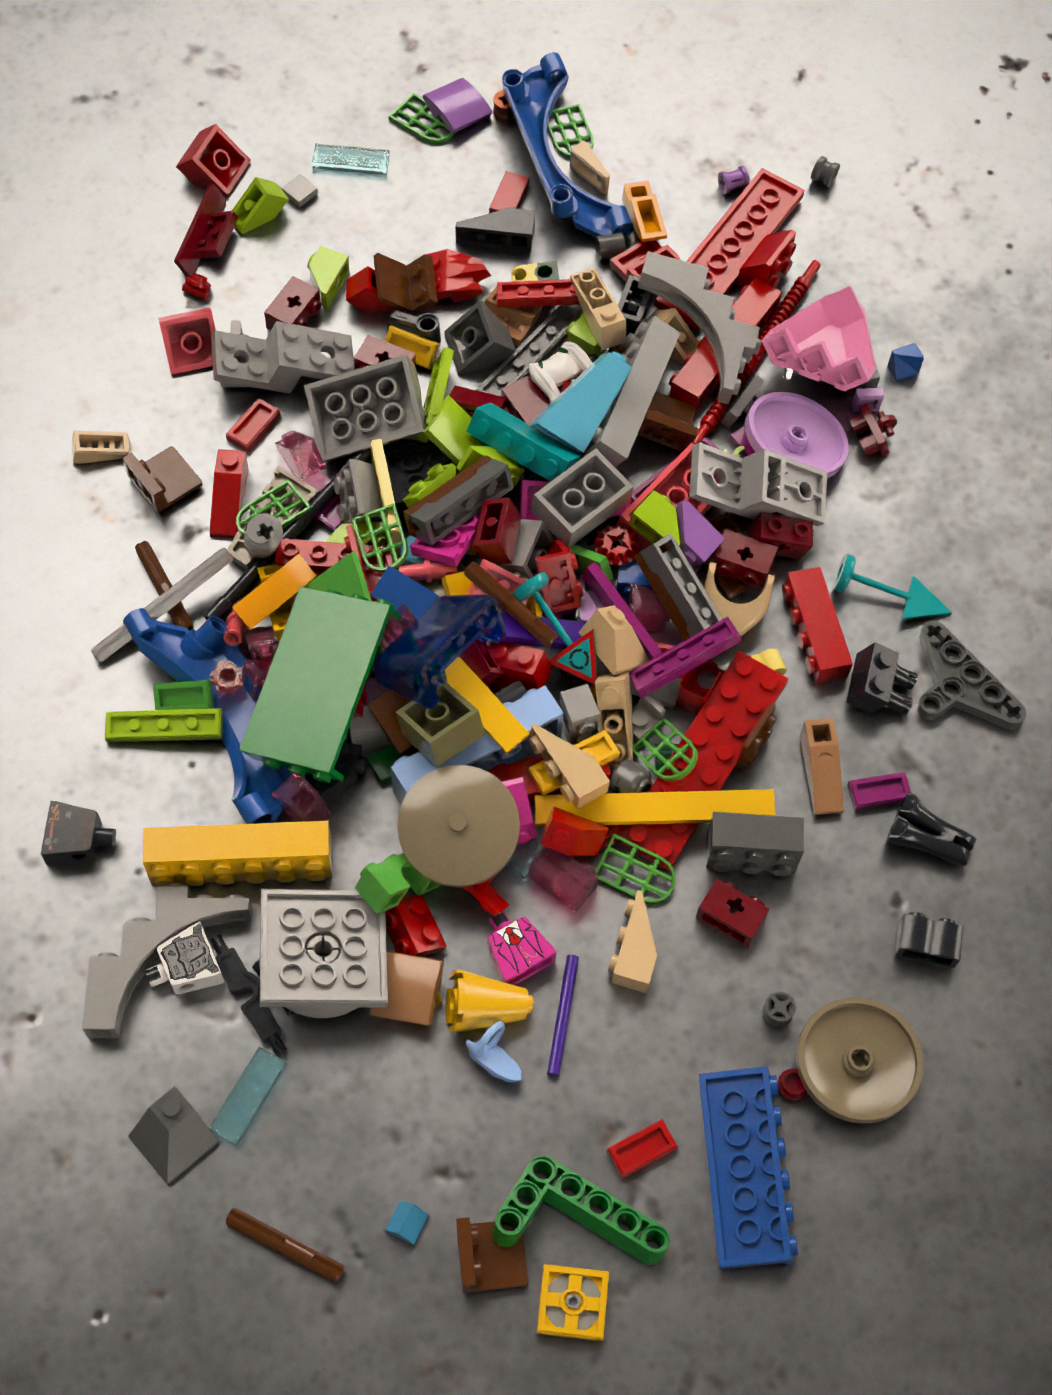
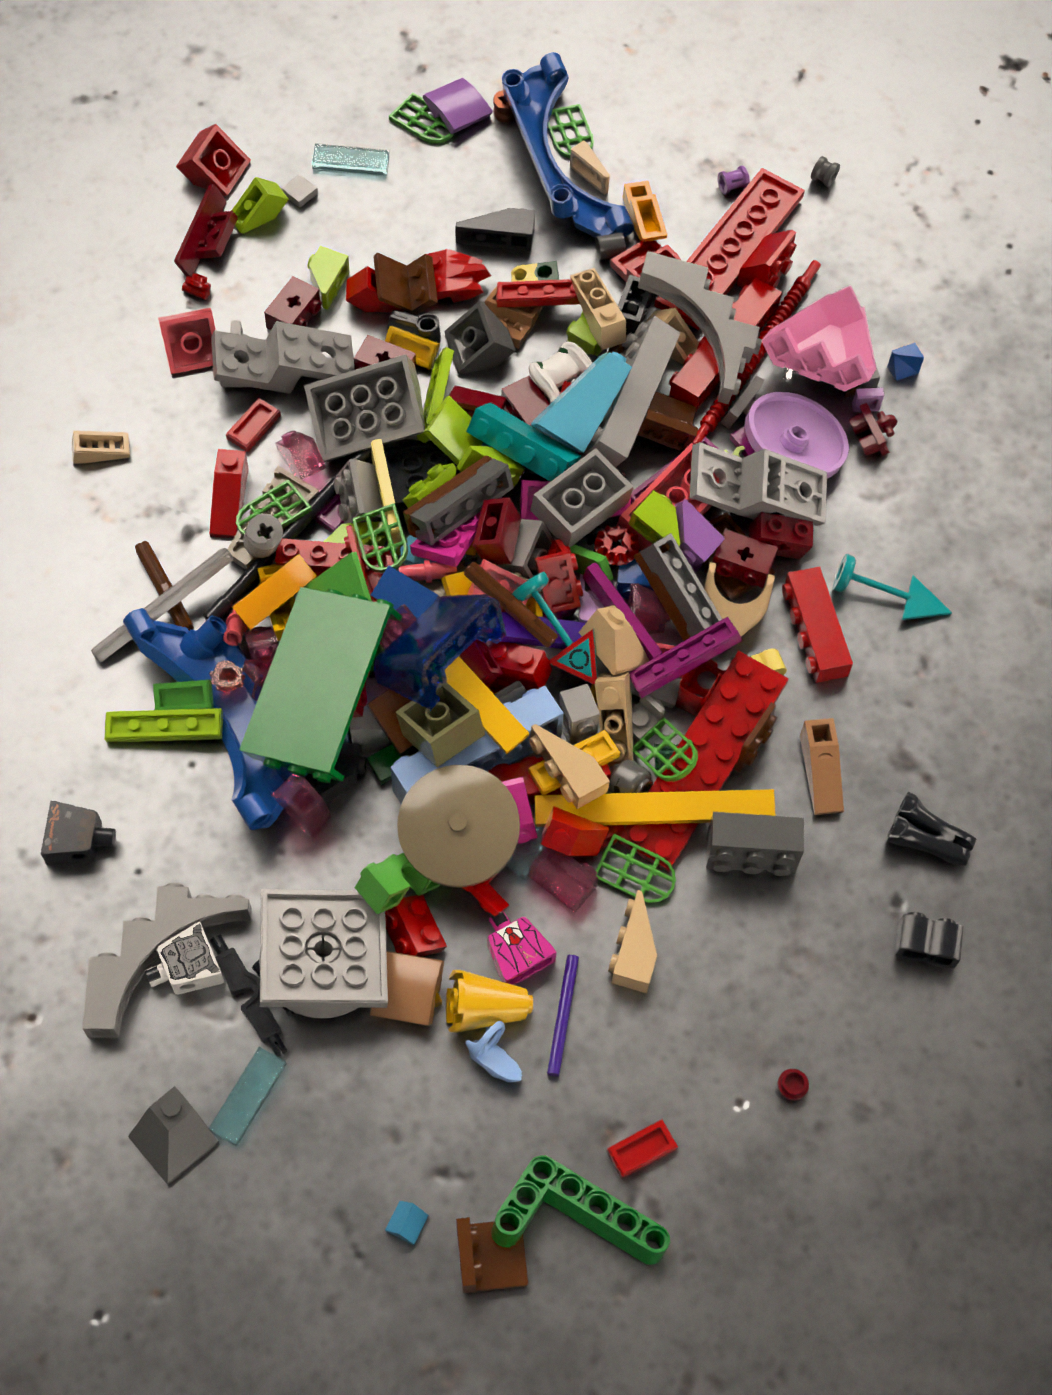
bracket [122,446,203,513] -> none
yellow brick [142,821,332,886] -> none
reddish brown axle [226,1208,344,1283] -> none
dark grey tile [476,304,583,396] -> none
tile [489,171,529,213] -> none
yellow piece [536,1264,609,1341] -> none
dark red brick [696,878,769,948] -> none
blue bracket [699,1066,798,1269] -> none
dark grey wheel [762,992,796,1029] -> none
dark tan dish [796,997,923,1123] -> none
black brick [846,642,918,715] -> none
magenta tile [847,772,911,811] -> none
dark grey beam [917,621,1026,730] -> none

